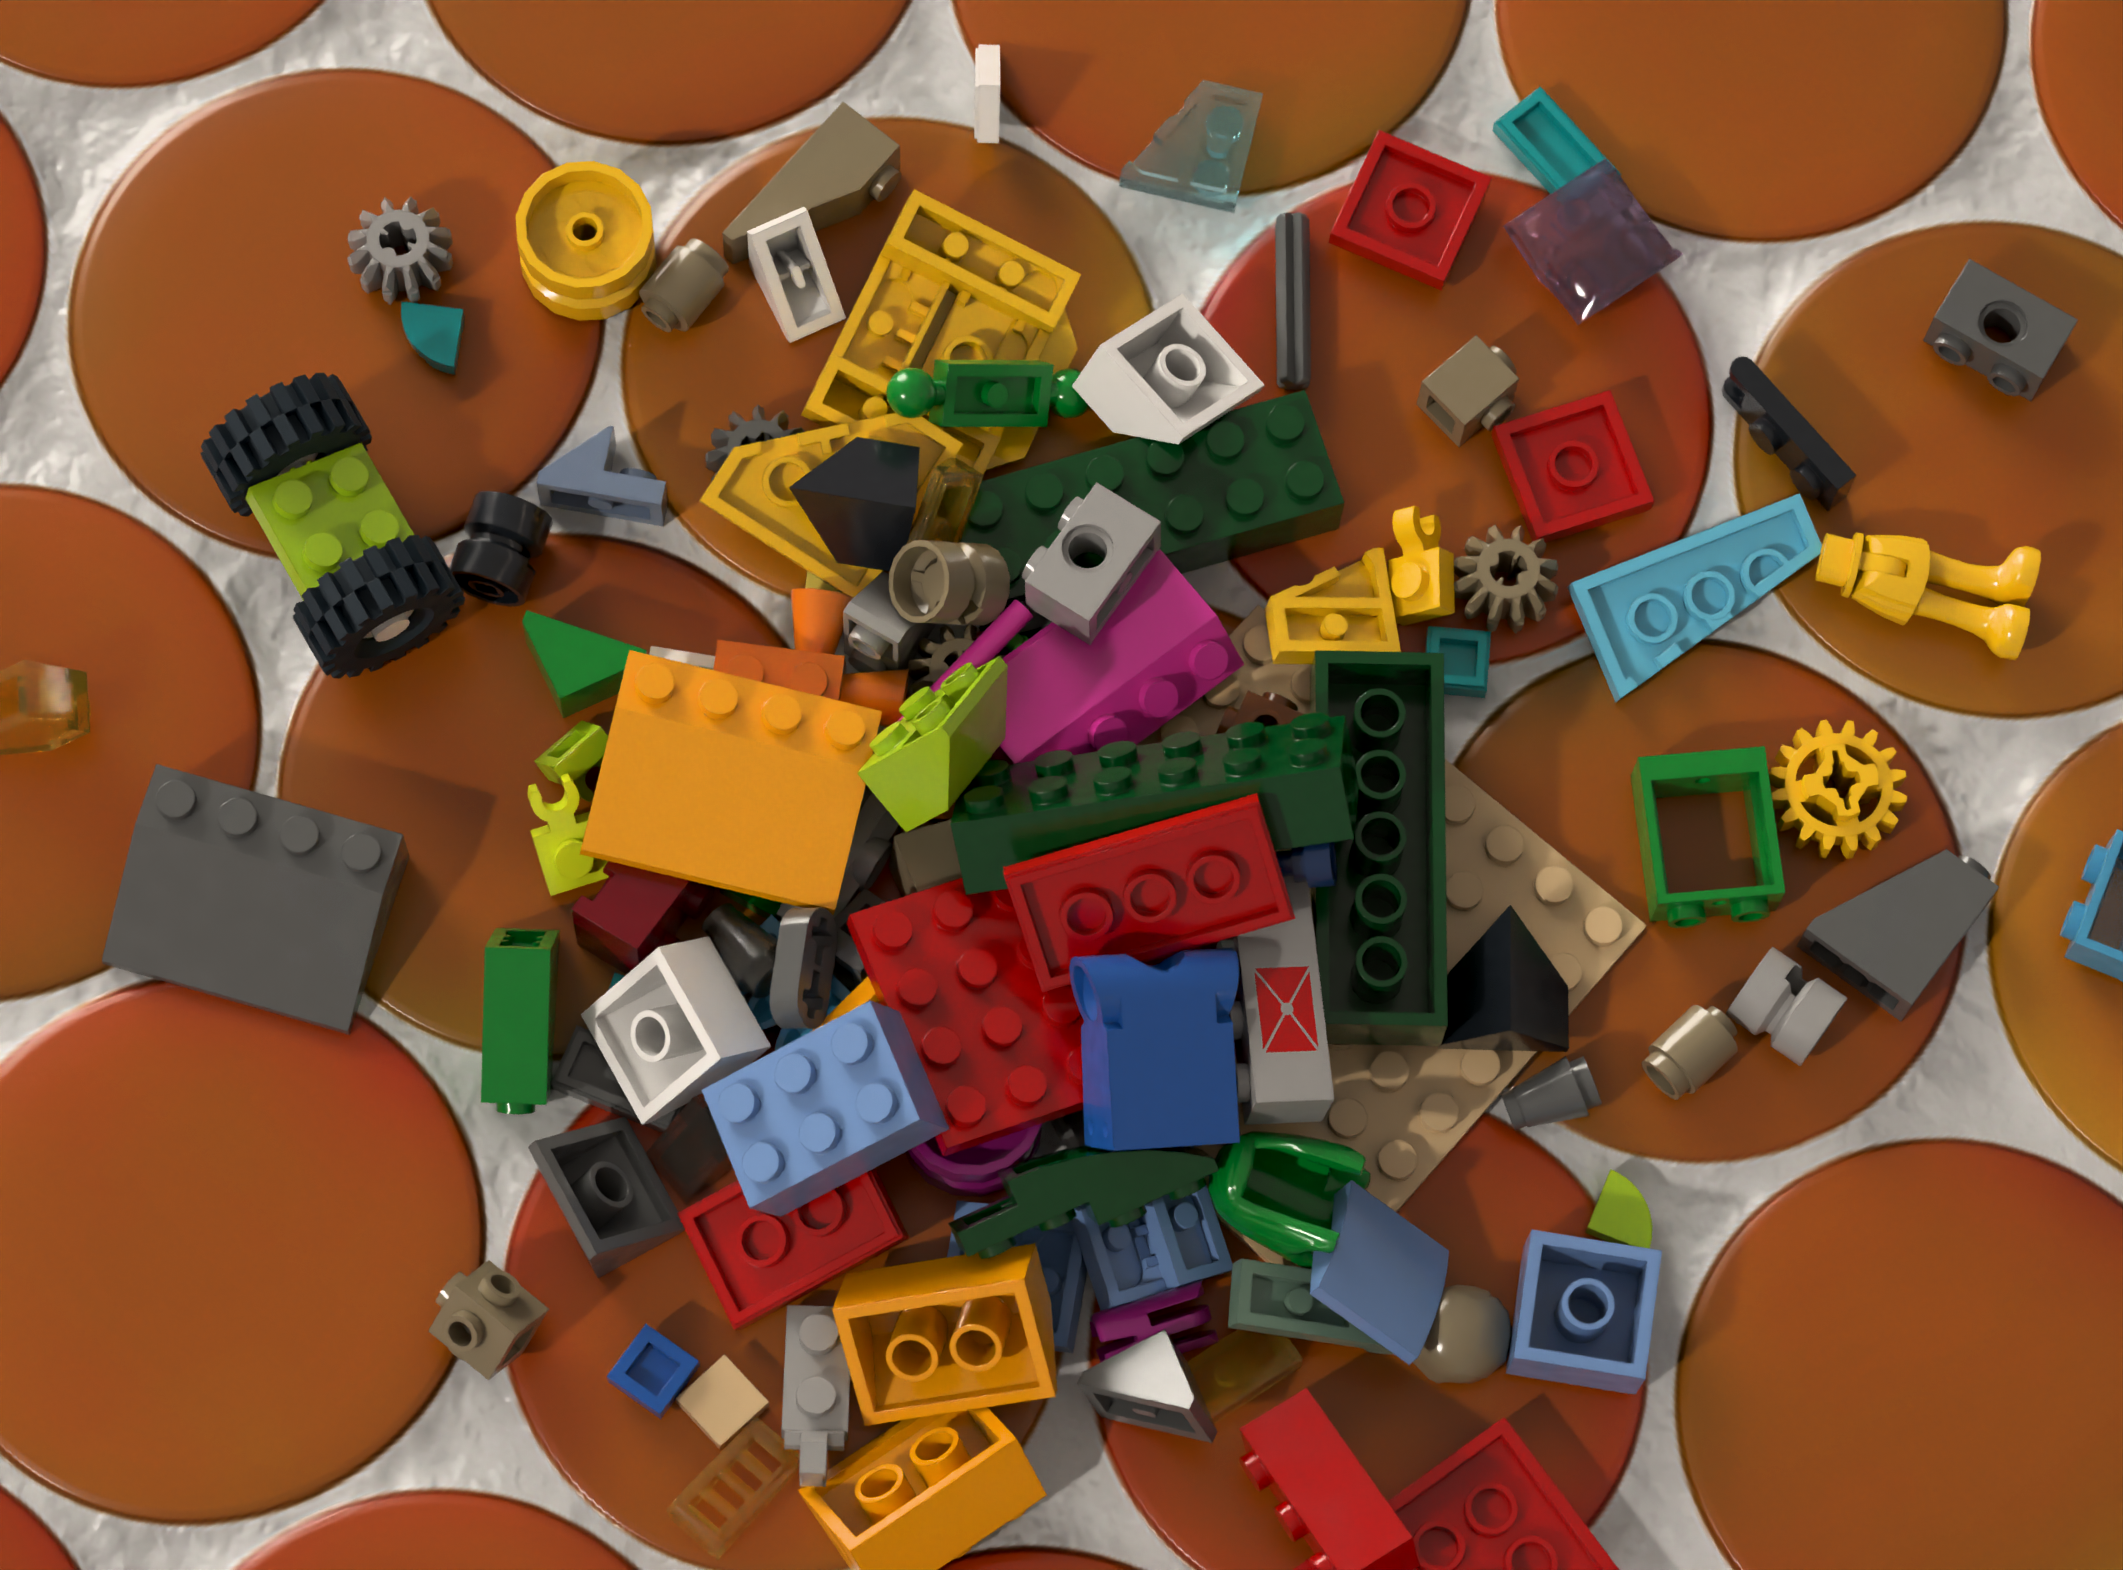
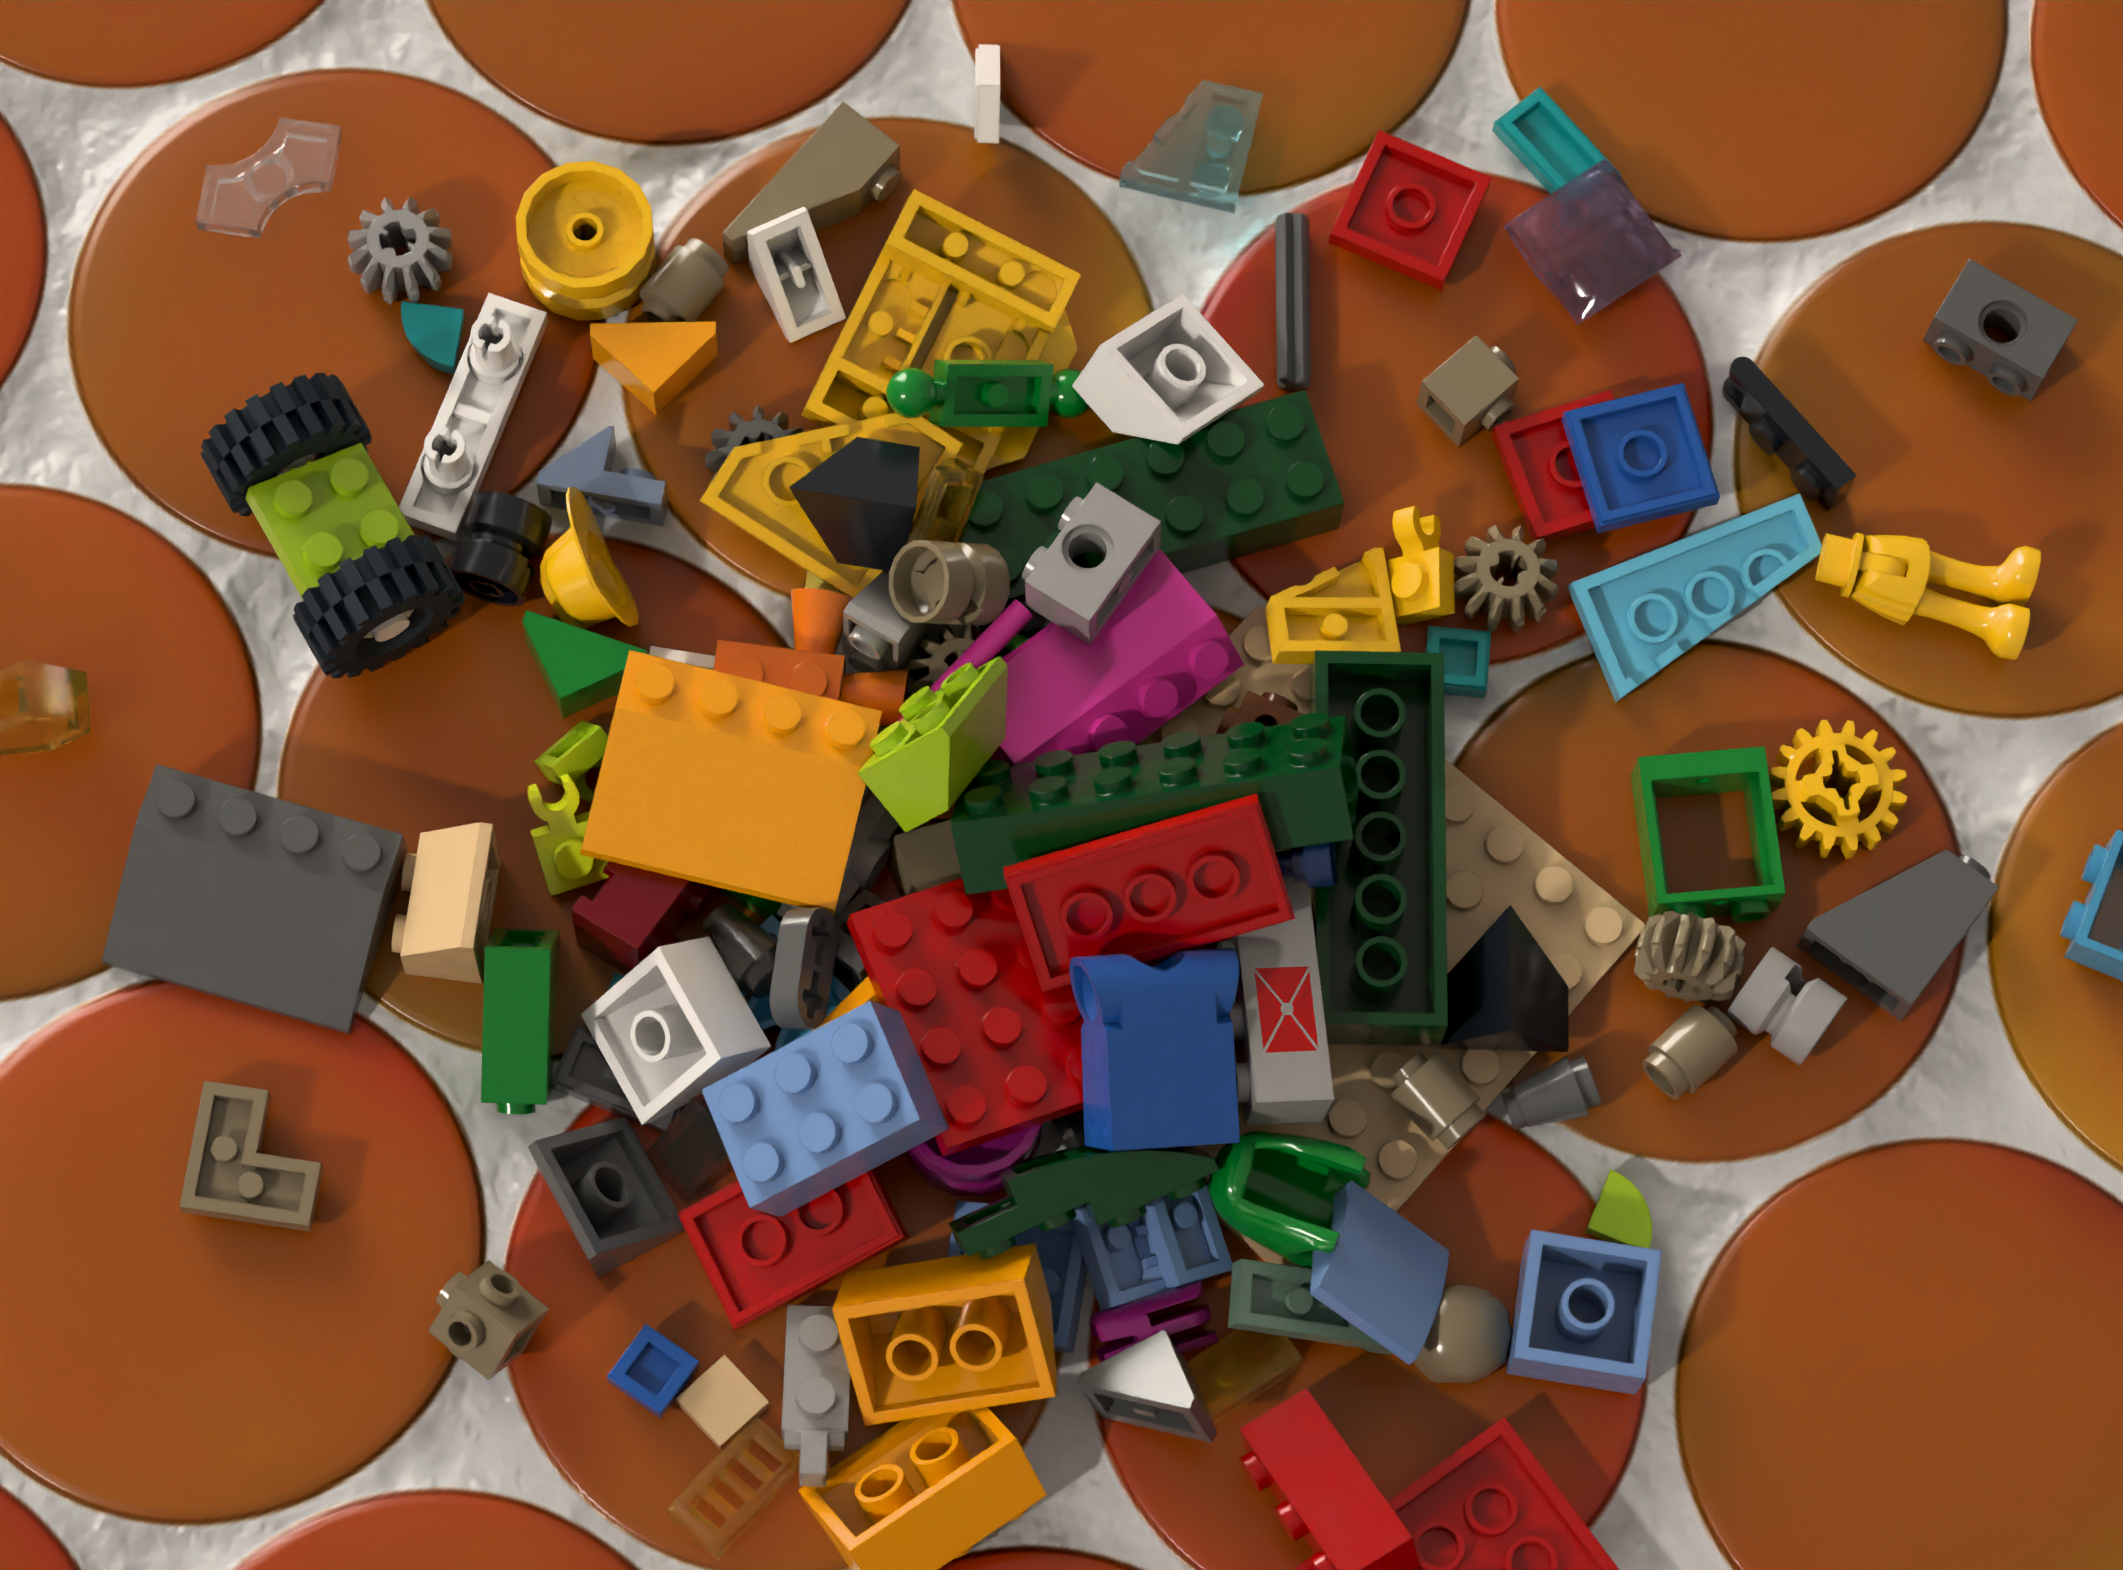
none -> dark tan plate [179,1081,323,1232]
none -> clear tile [196,117,342,238]
none -> tan slope [392,822,501,984]
none -> white plate [399,293,548,542]
none -> yellow piece [540,486,639,629]
none -> light orange slope [590,321,718,415]
none -> dark tan brick [1390,1052,1486,1150]
none -> blue tile [1562,383,1720,534]
none -> dark tan gear [1634,910,1746,1005]

